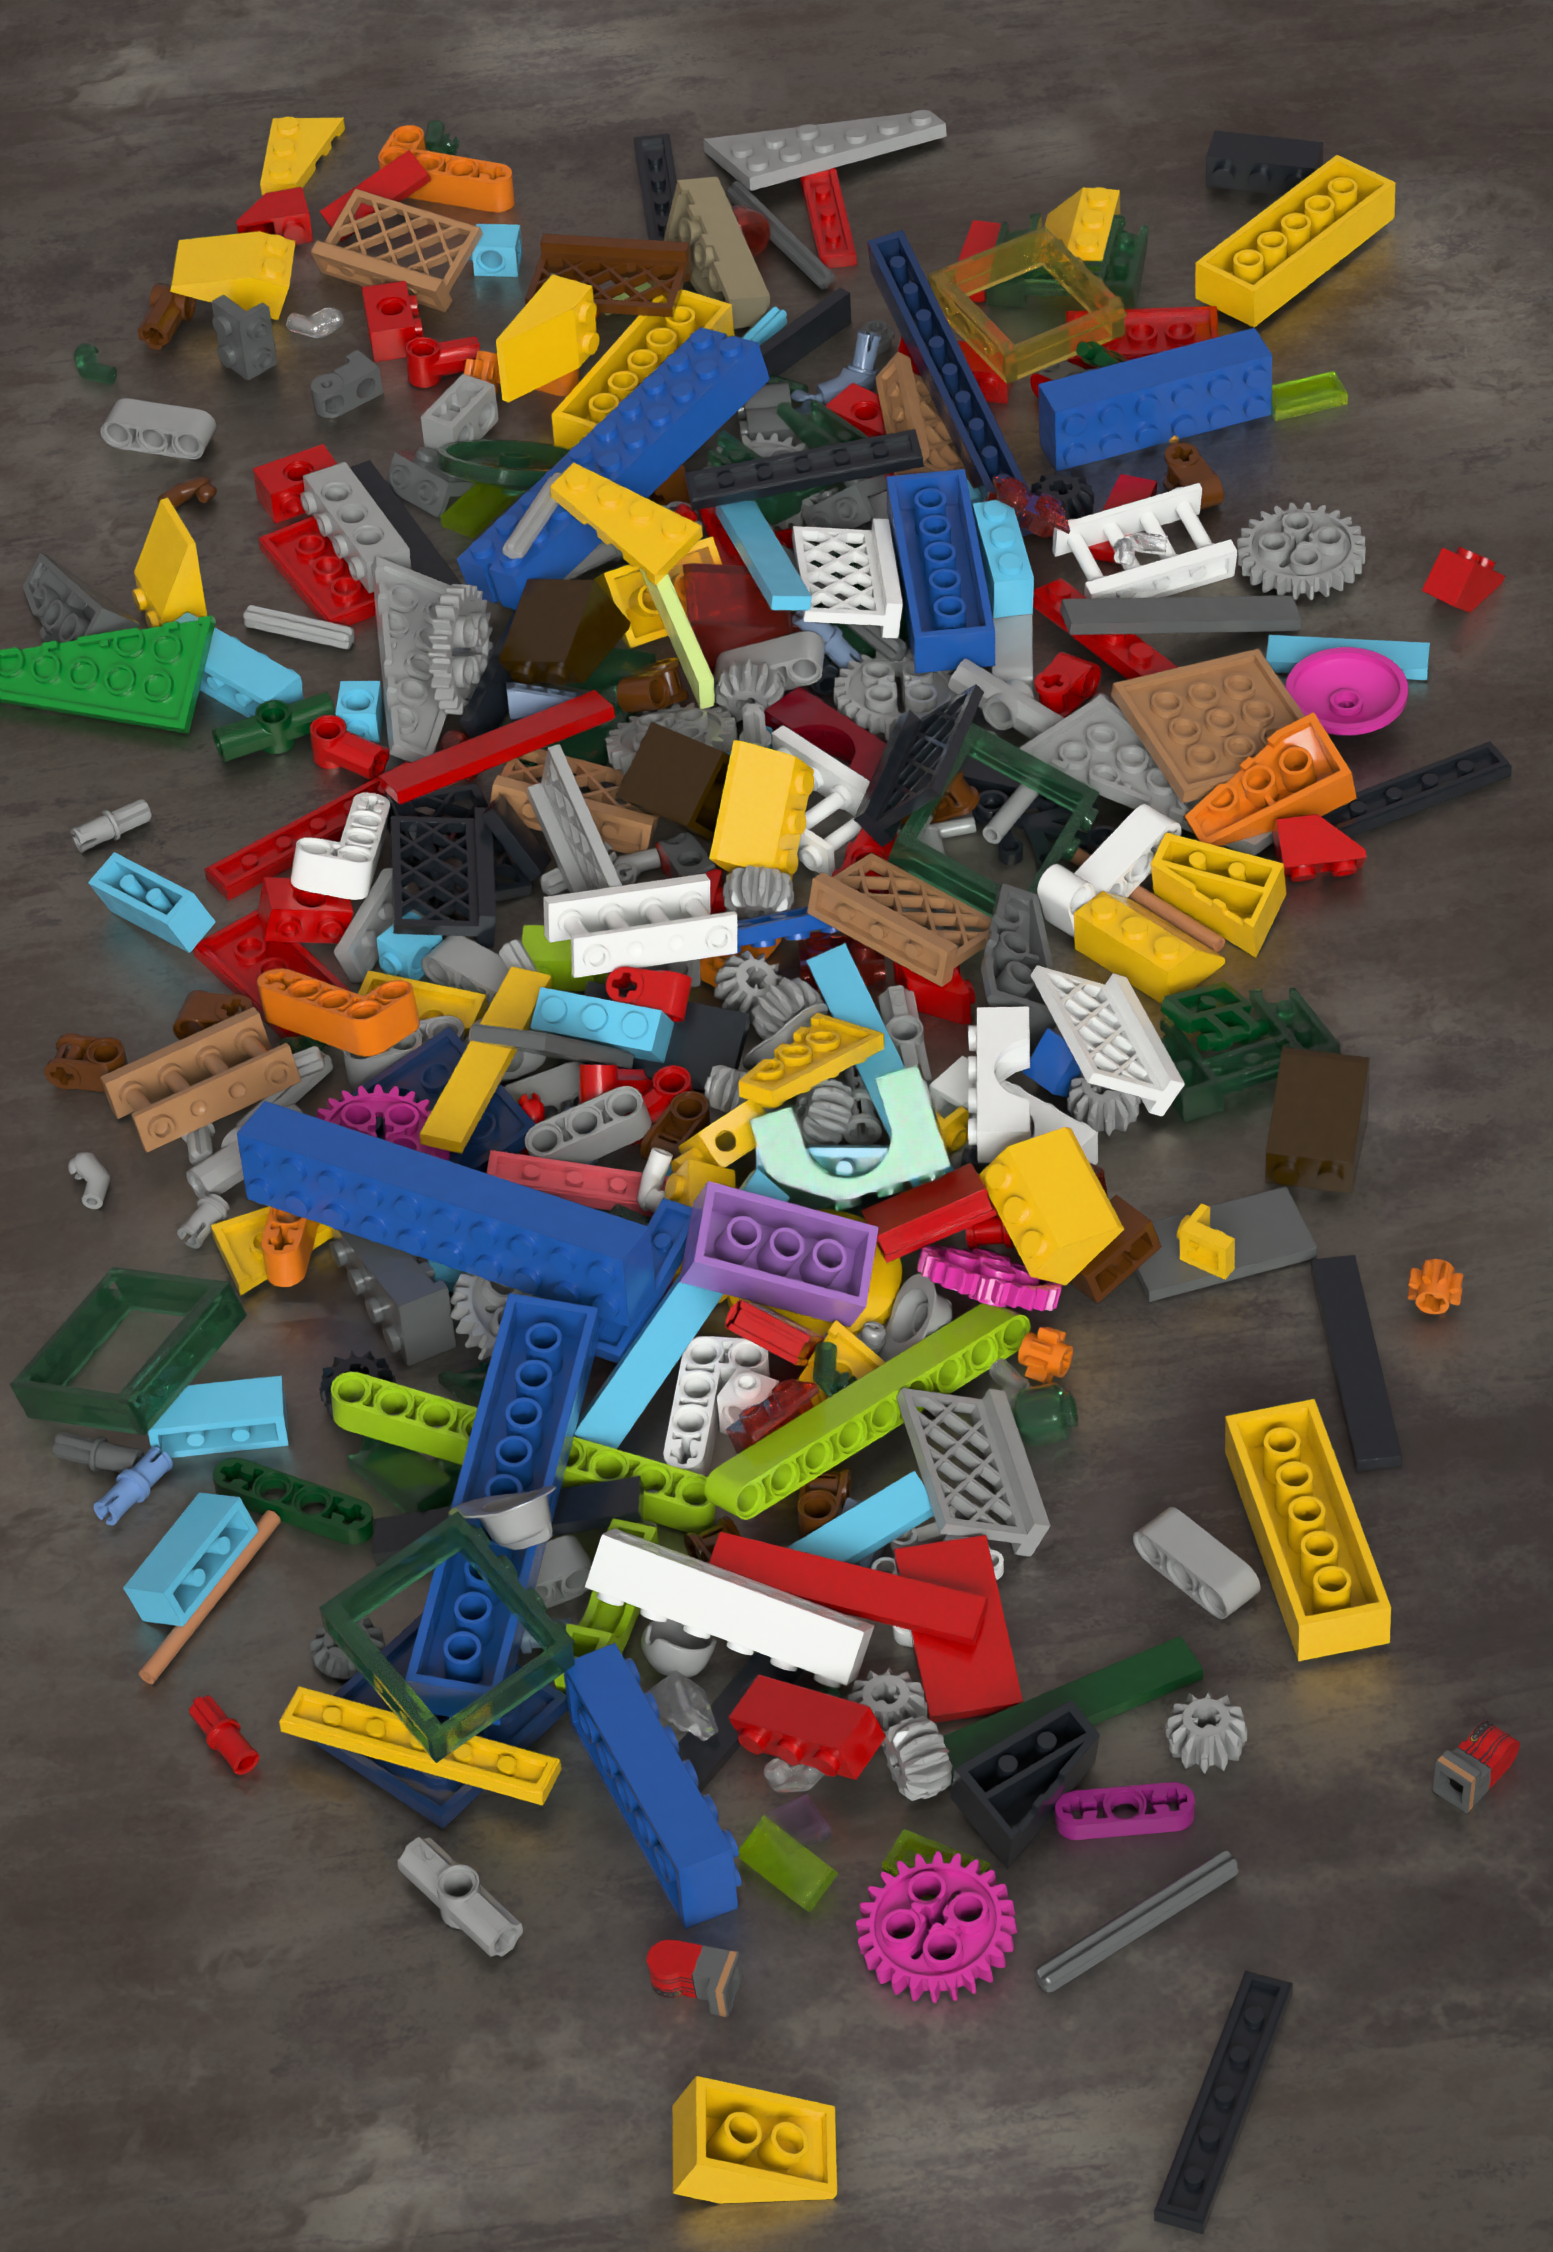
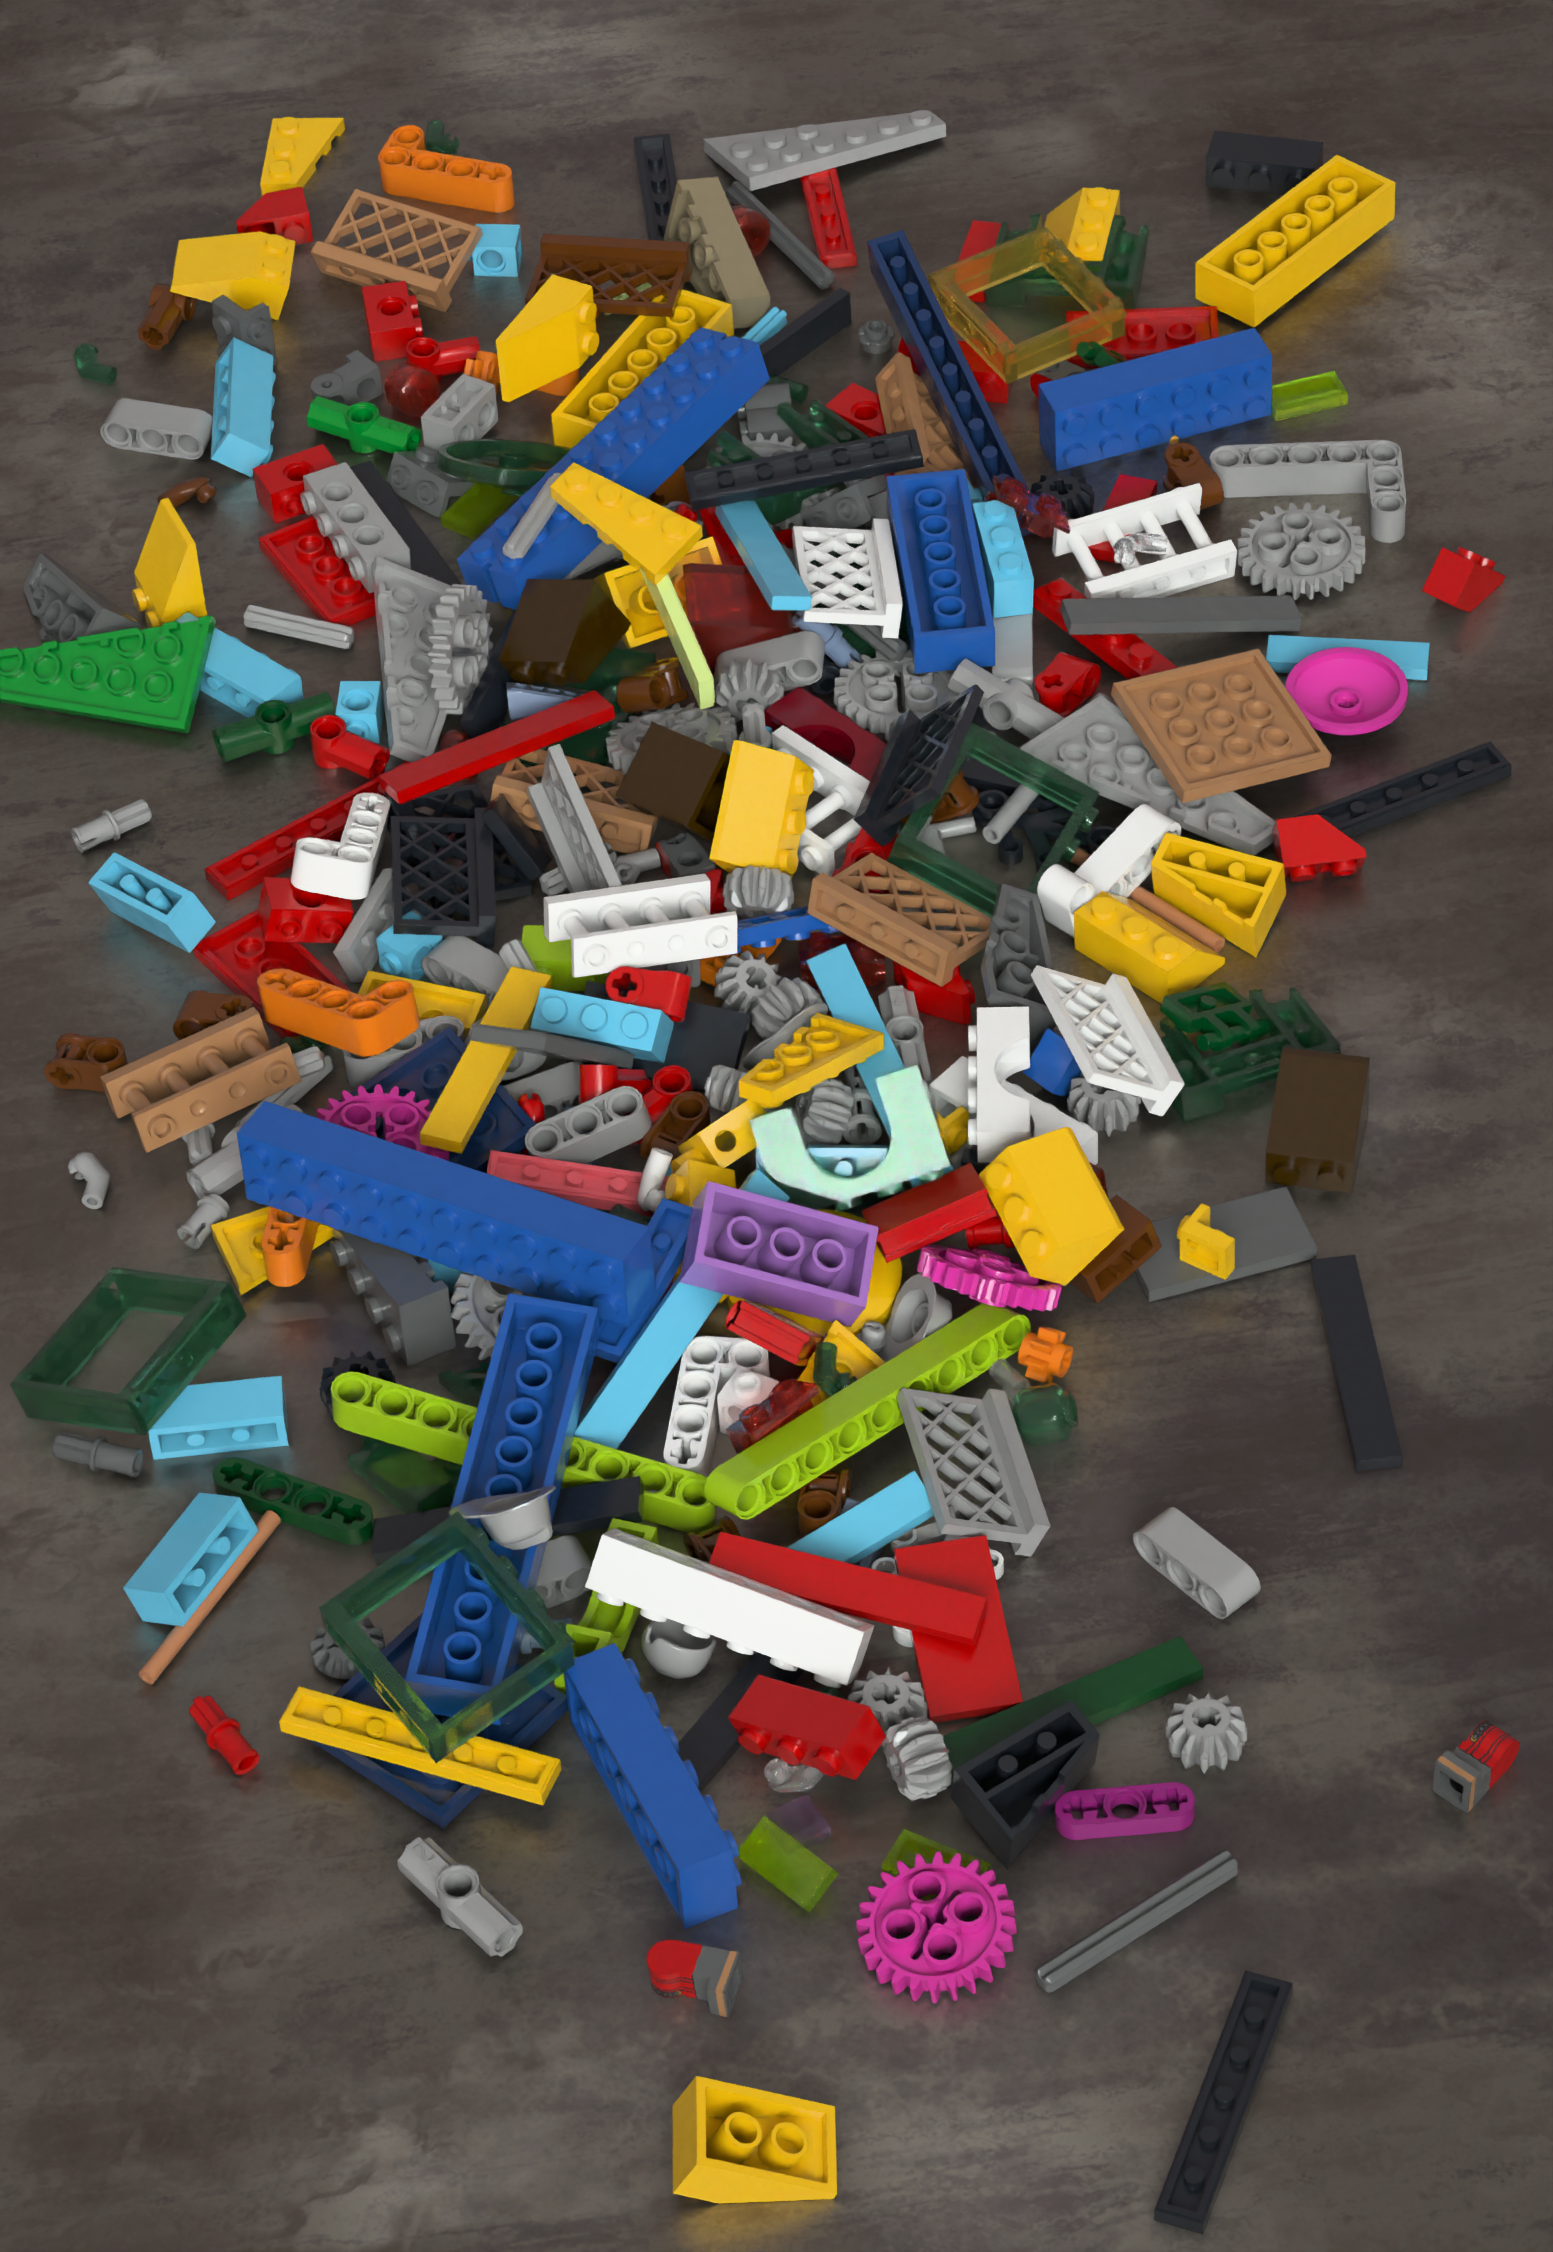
medium blue pin [93,1446,173,1525] -> none
clear arm [286,307,344,339] -> none
red tile [319,150,432,242] -> none
clear bracket [645,1670,718,1741] -> none
sand blue arm [790,330,881,417] -> none
orange wedge [1185,712,1357,847] -> none
yellow brick [1225,1399,1391,1661] -> none
orange gear [1407,1259,1463,1315] -> none
none -> medium azure brick [211,337,276,477]
none -> green piece [306,396,422,454]
none -> clear red head [384,363,441,417]
none -> light grey beam [1209,440,1406,543]

